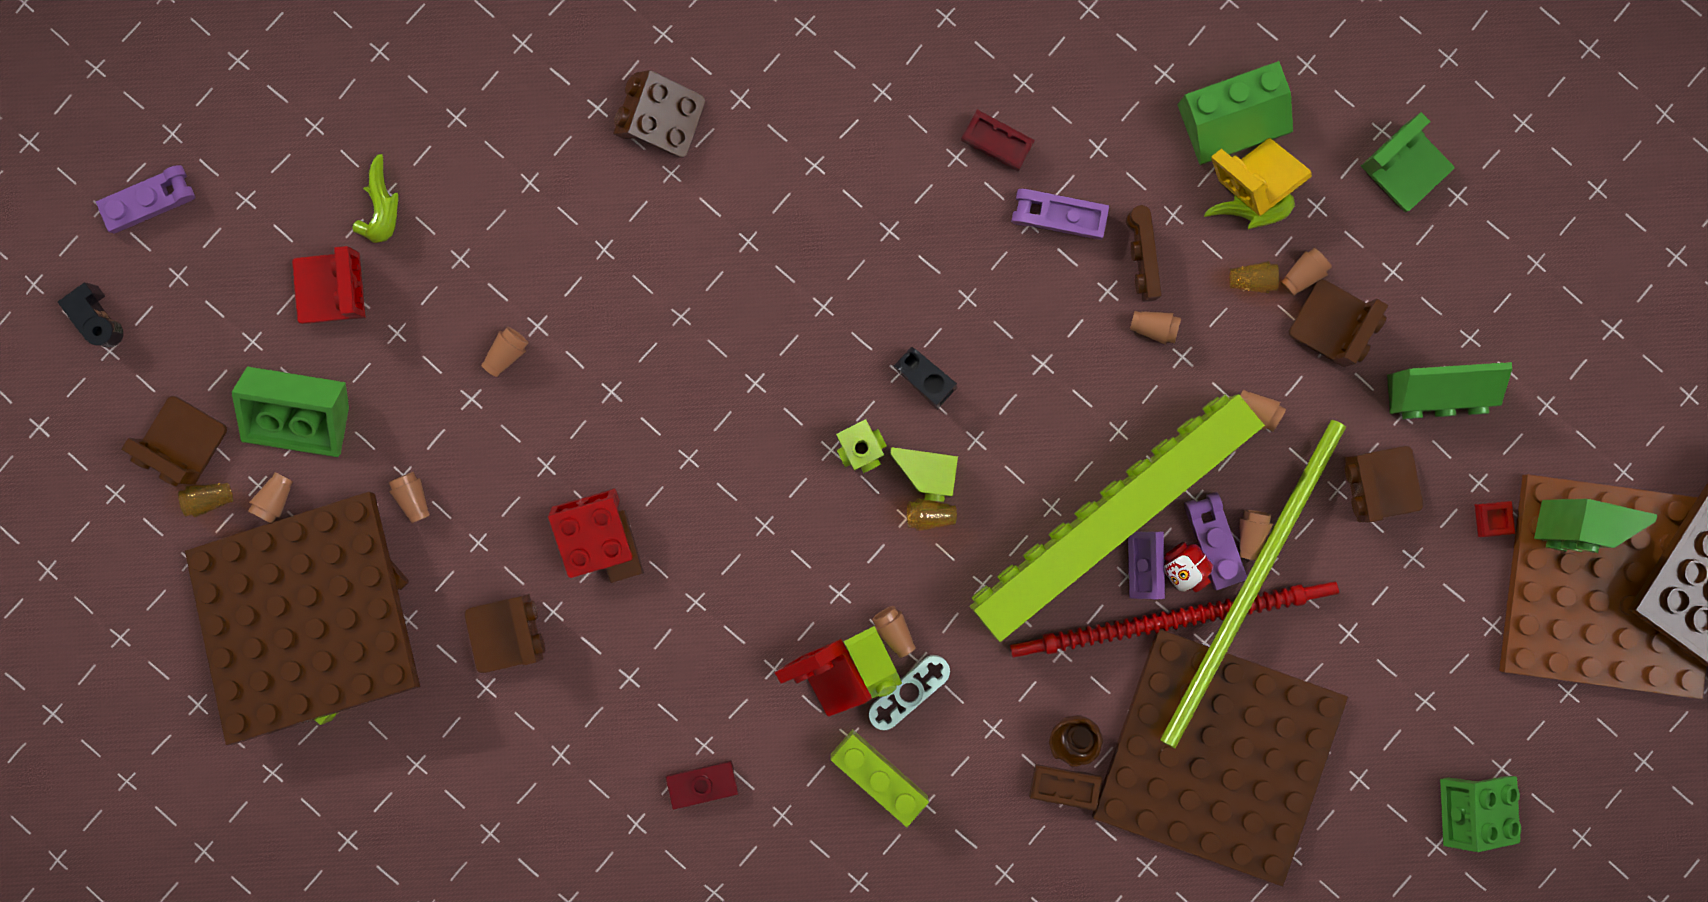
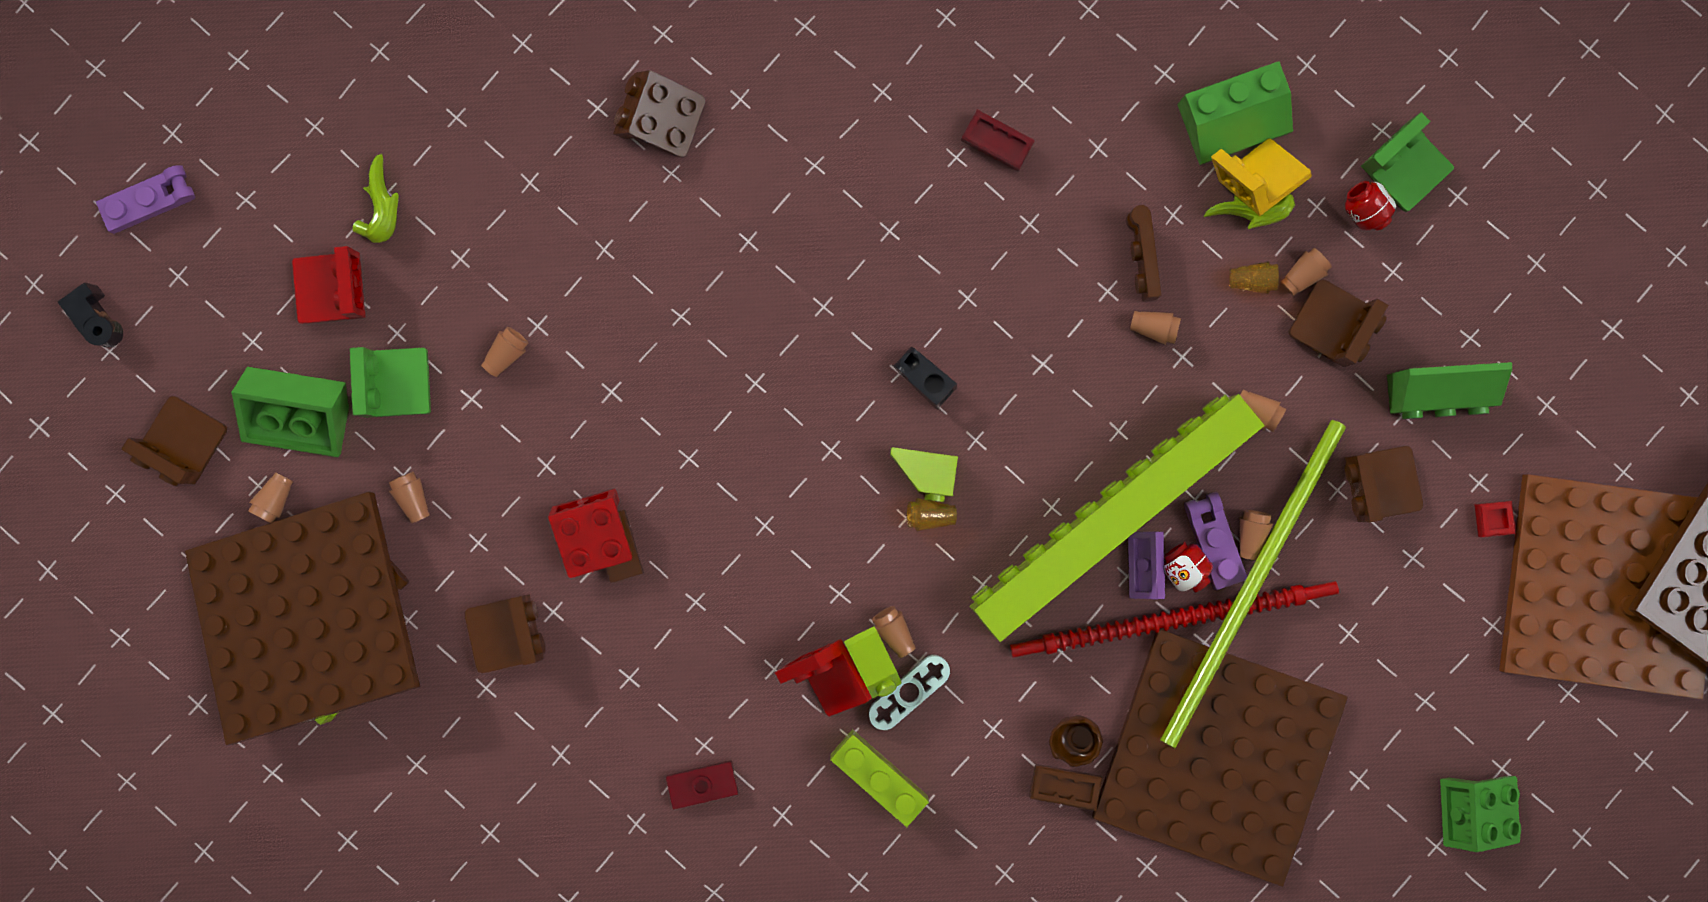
clear yellow cone [178,483,233,518] -> none
lime brick [836,419,887,474] -> none
medium lavender plate [1011,189,1109,240] -> none
bright green slope [1534,499,1657,553] -> none
none -> bright green bracket [350,347,431,418]
none -> red head [1345,181,1396,231]

